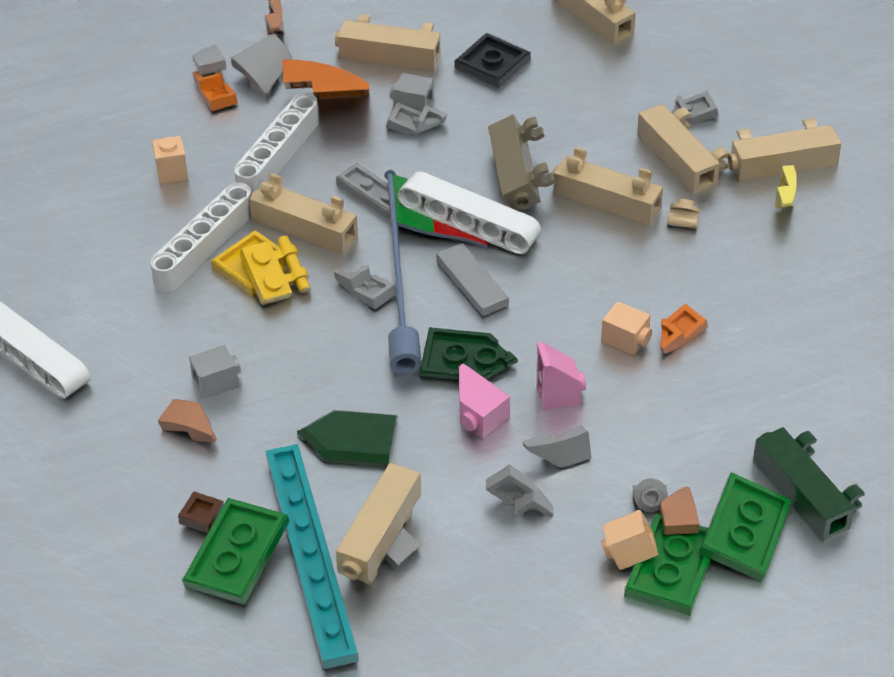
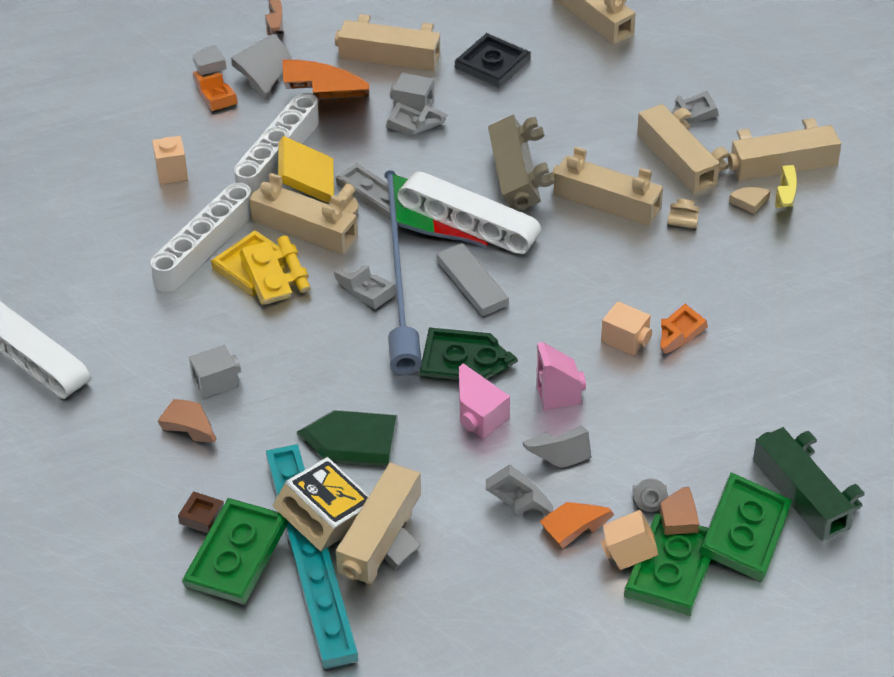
none -> piece [272,457,369,552]
none -> yellow tile [278,136,334,203]
none -> tan plate [329,184,359,214]
none -> orange slope [539,502,614,549]
none -> tan tile [729,187,770,214]

